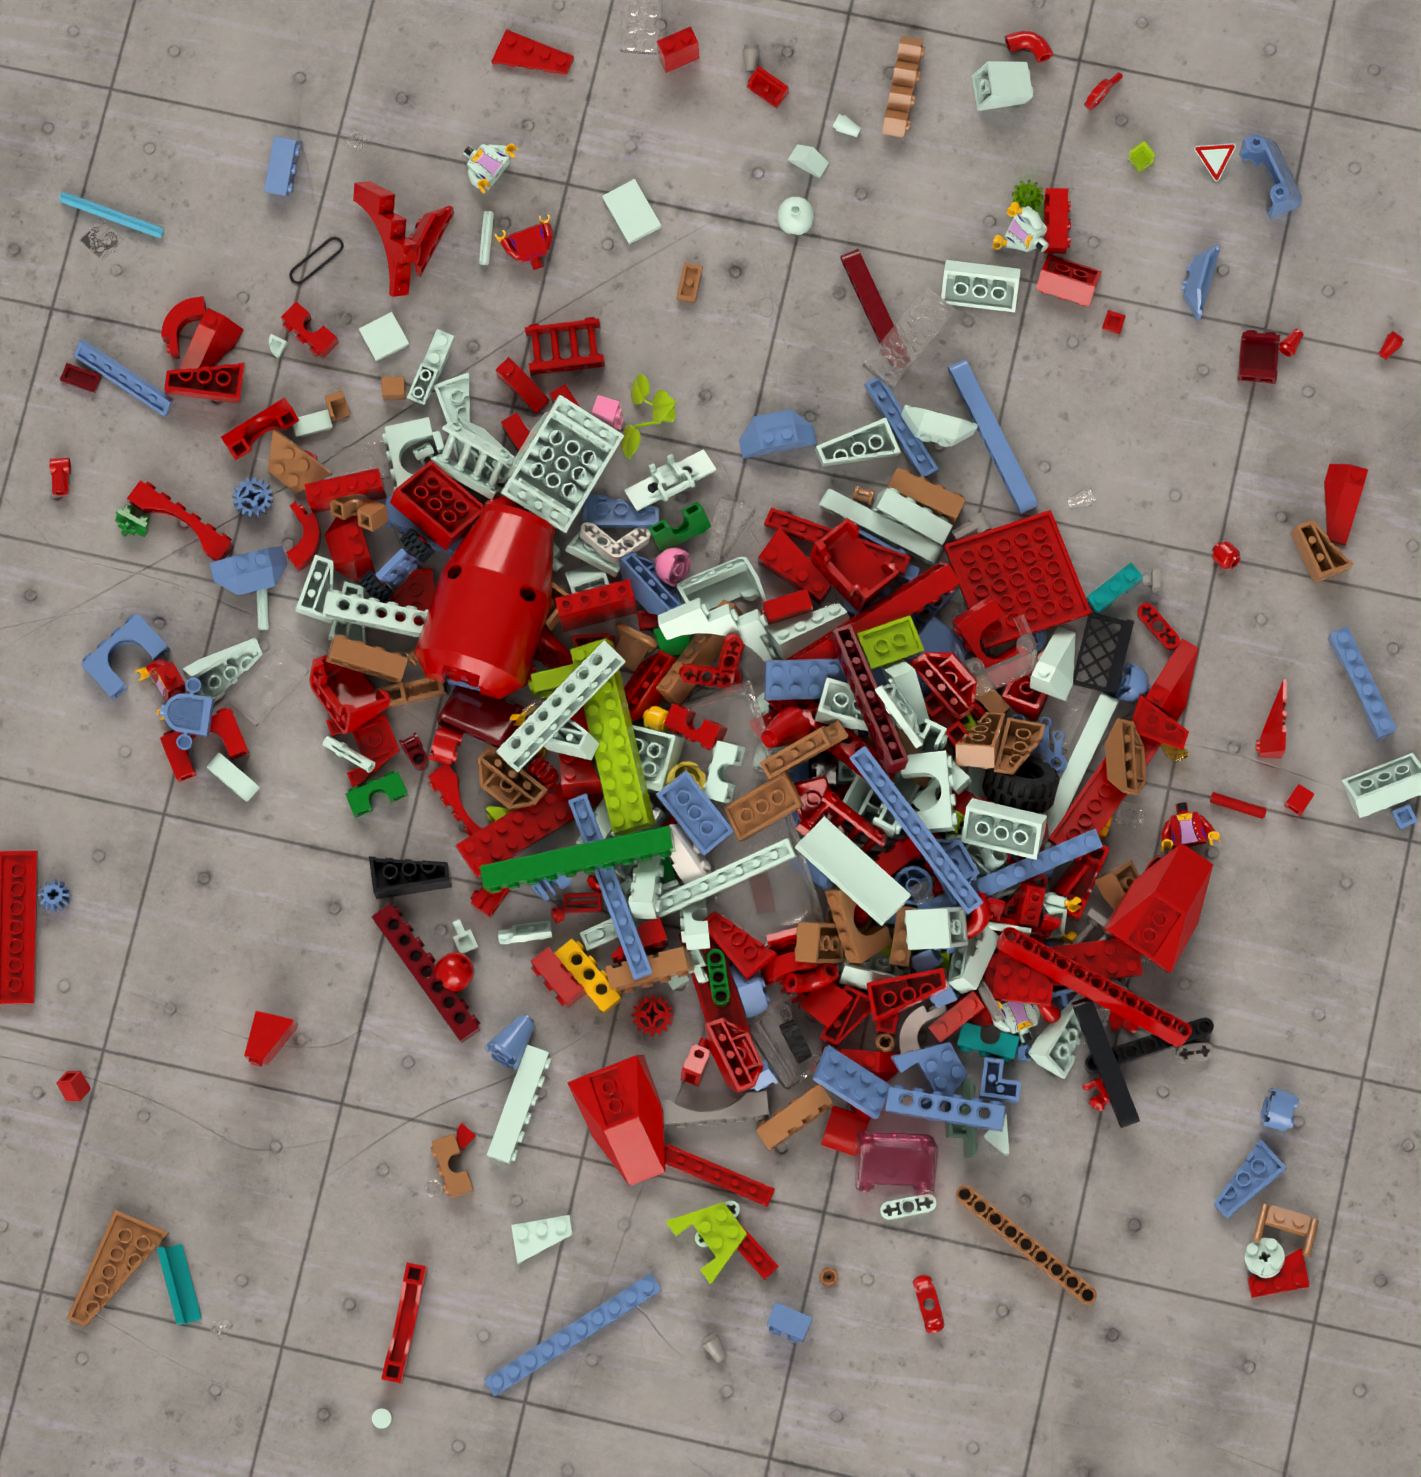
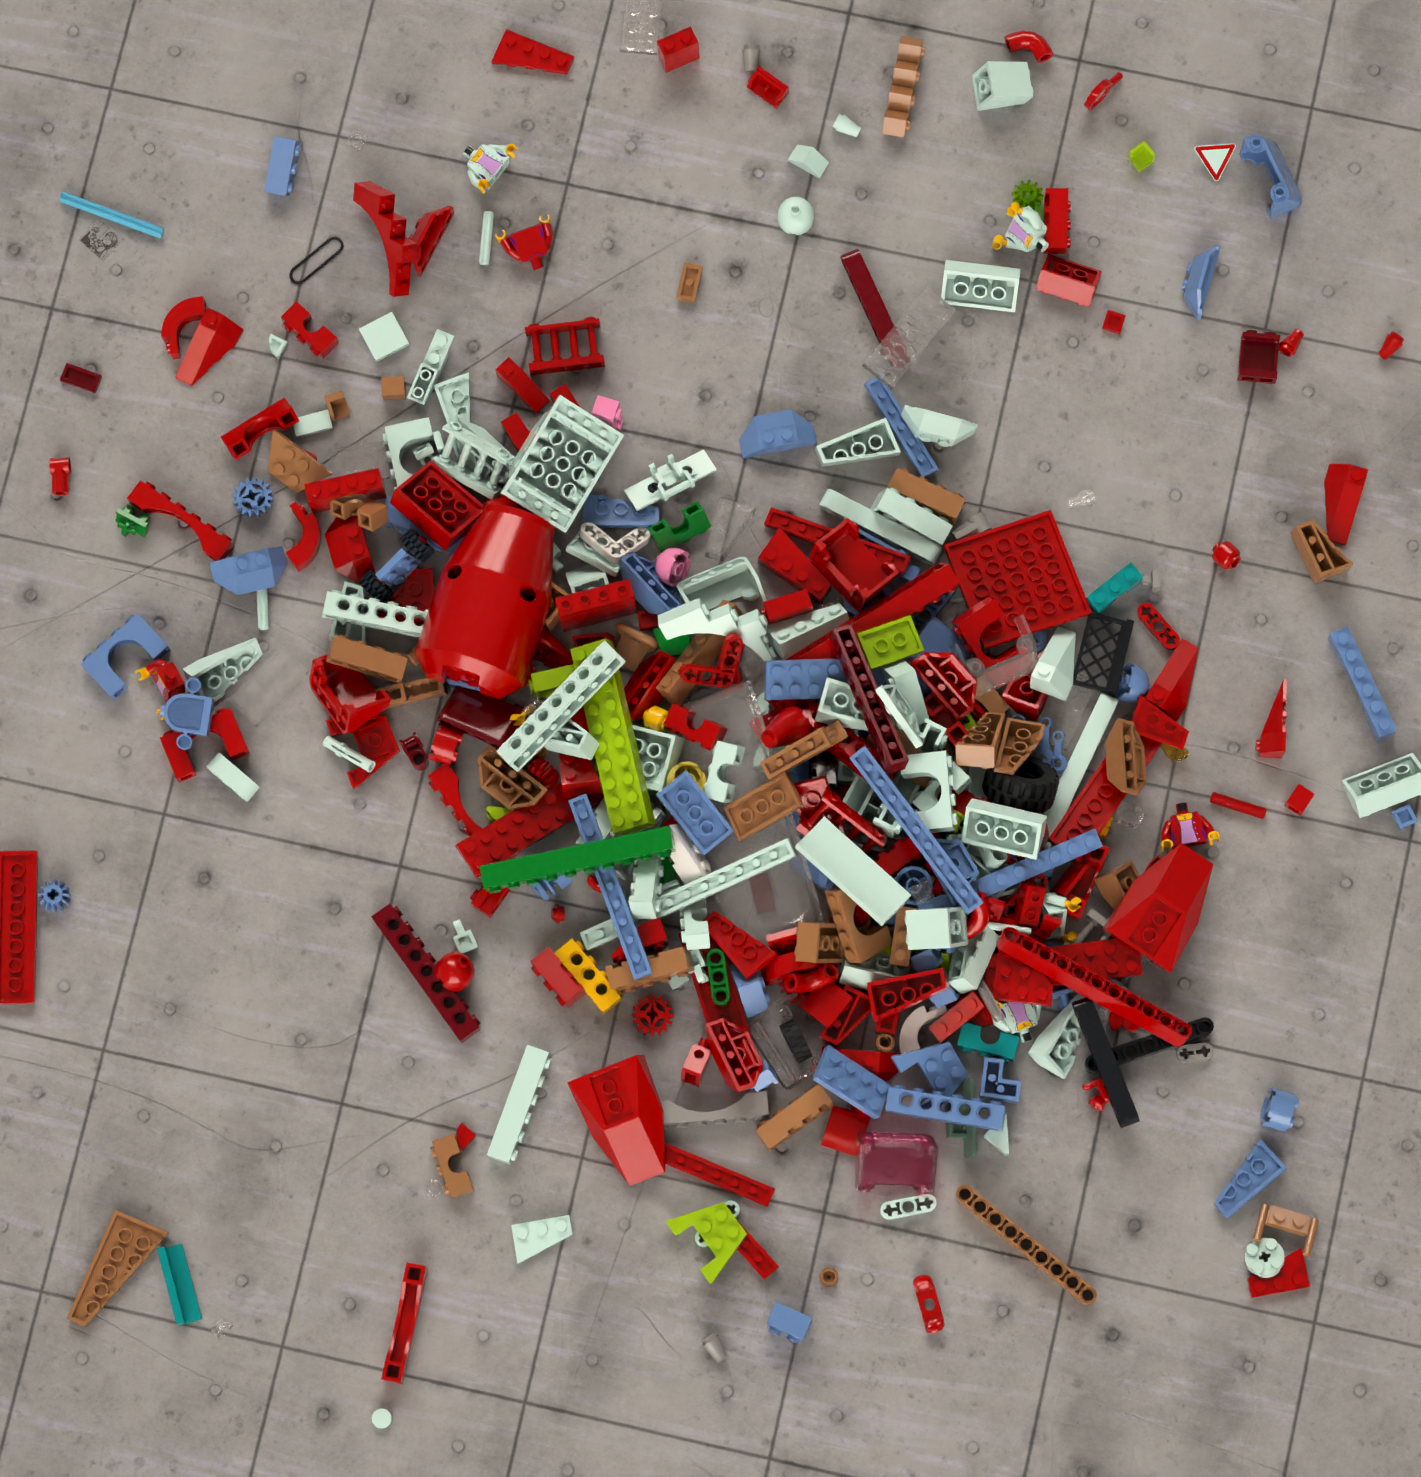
red panel [56,1071,91,1101] -> none
medium blue plate [74,339,174,417] -> none
red wedge [164,362,245,404] -> none
red slope [244,1011,298,1067] -> none
light aqua wedge [295,555,333,624] -> none
green arch [345,771,409,818] -> none
black wedge [369,856,452,899] -> none
medium blue plate [484,1273,662,1397] -> none
medium blue cone [485,1015,535,1070] -> none
light aqua hinge [498,920,552,944] -> none
red tile [563,892,602,914] -> none
light aqua tile [602,179,662,244] -> none
lime plant [621,373,677,460] -> none
light aqua bush [621,875,634,899] -> none
medium nougat bush [853,485,875,506] -> none
medium blue beam [948,359,1038,514] -> none
medium blue plate [1016,1042,1032,1062] -> none
red cone [1037,1003,1061,1023] -> none

